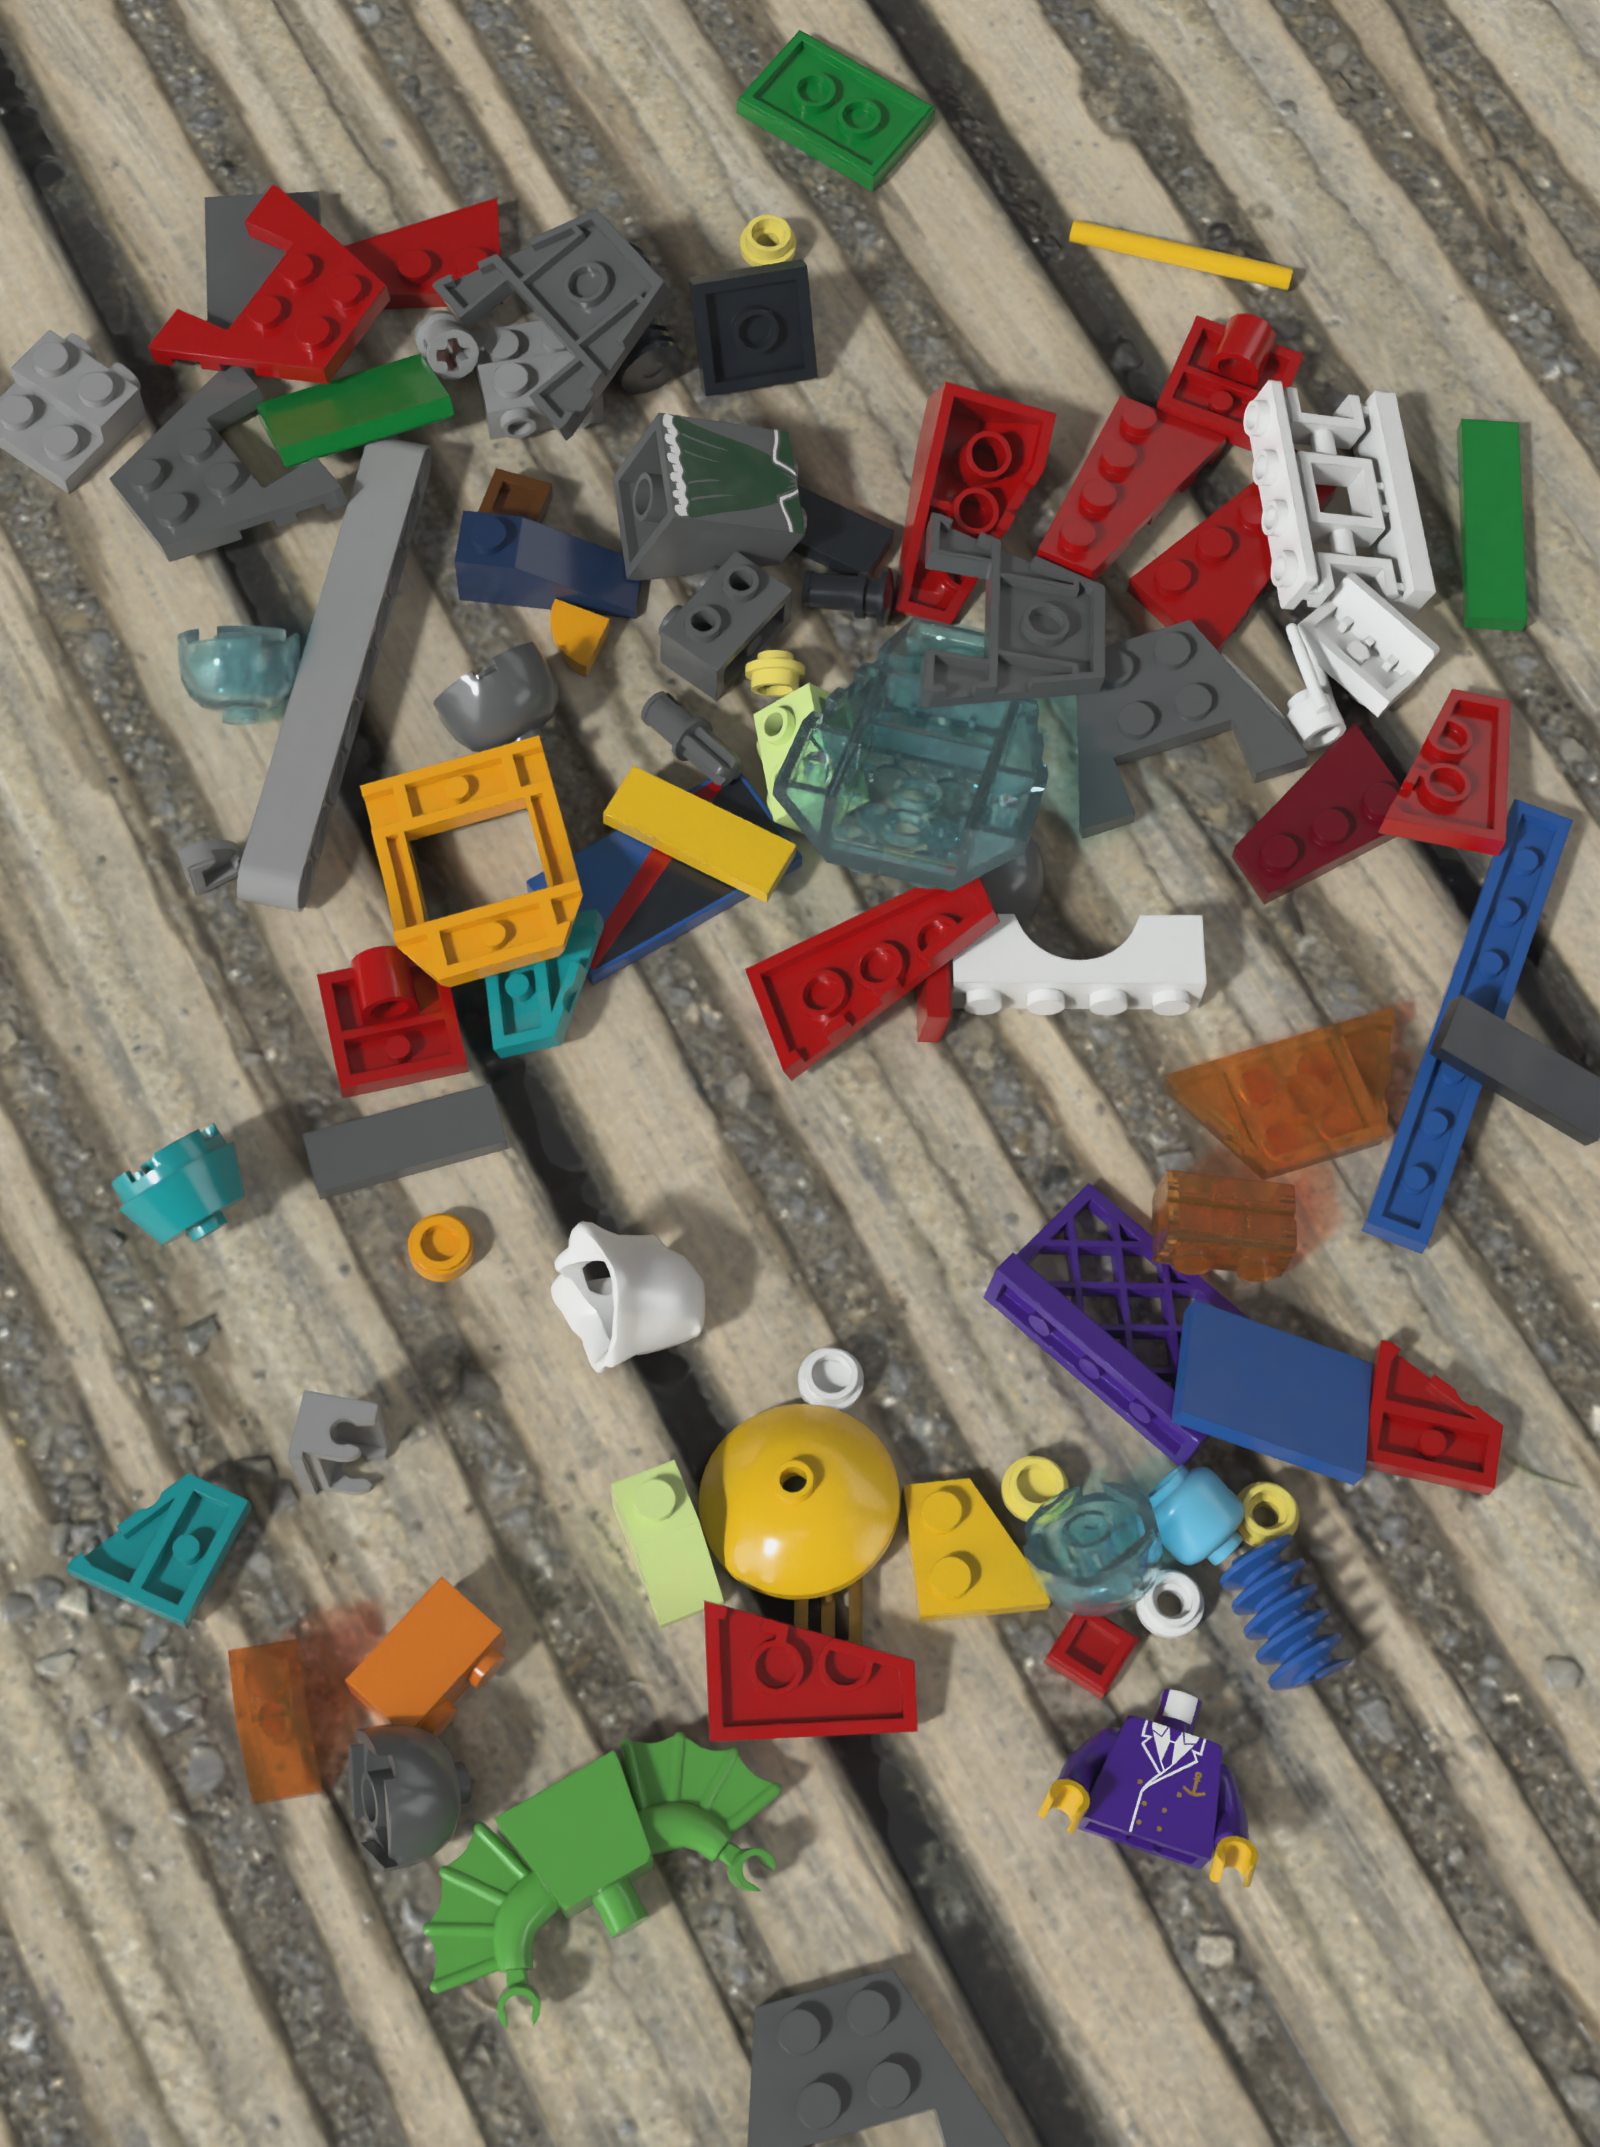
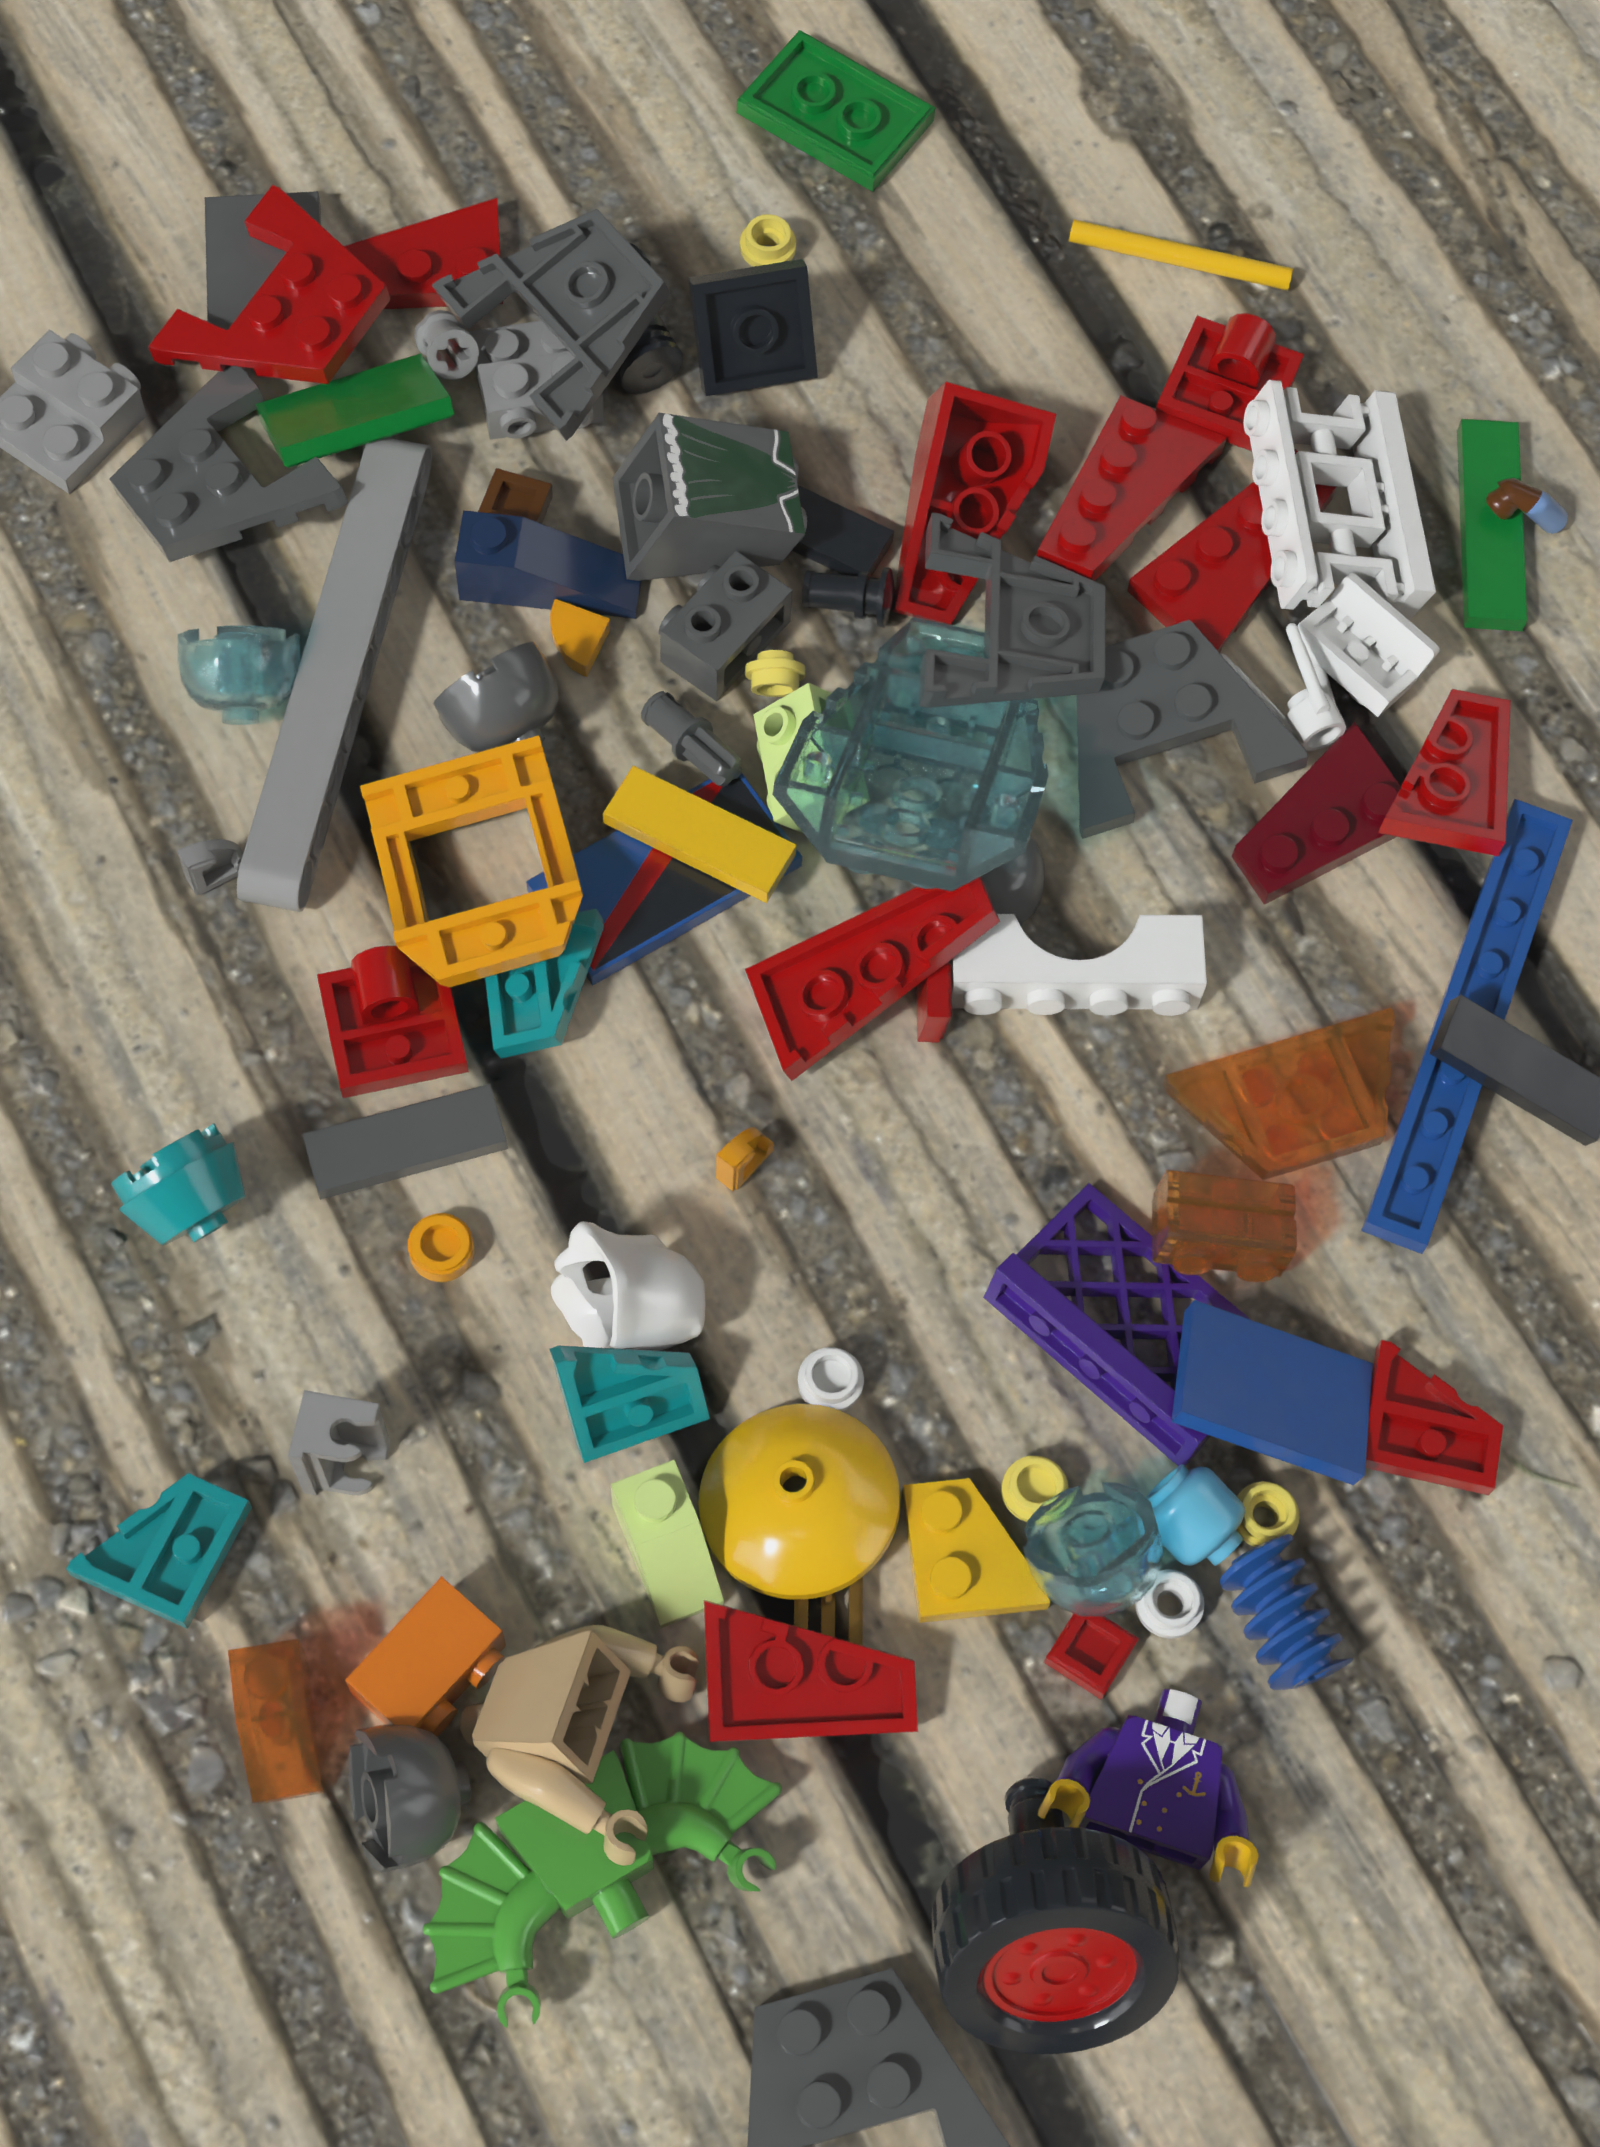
none -> tan torso [460,1625,699,1866]
none -> teal wing [549,1345,710,1463]
none -> light orange tile [716,1127,774,1191]
none -> black wheel [931,1777,1180,2054]
none -> arm [1486,478,1568,534]

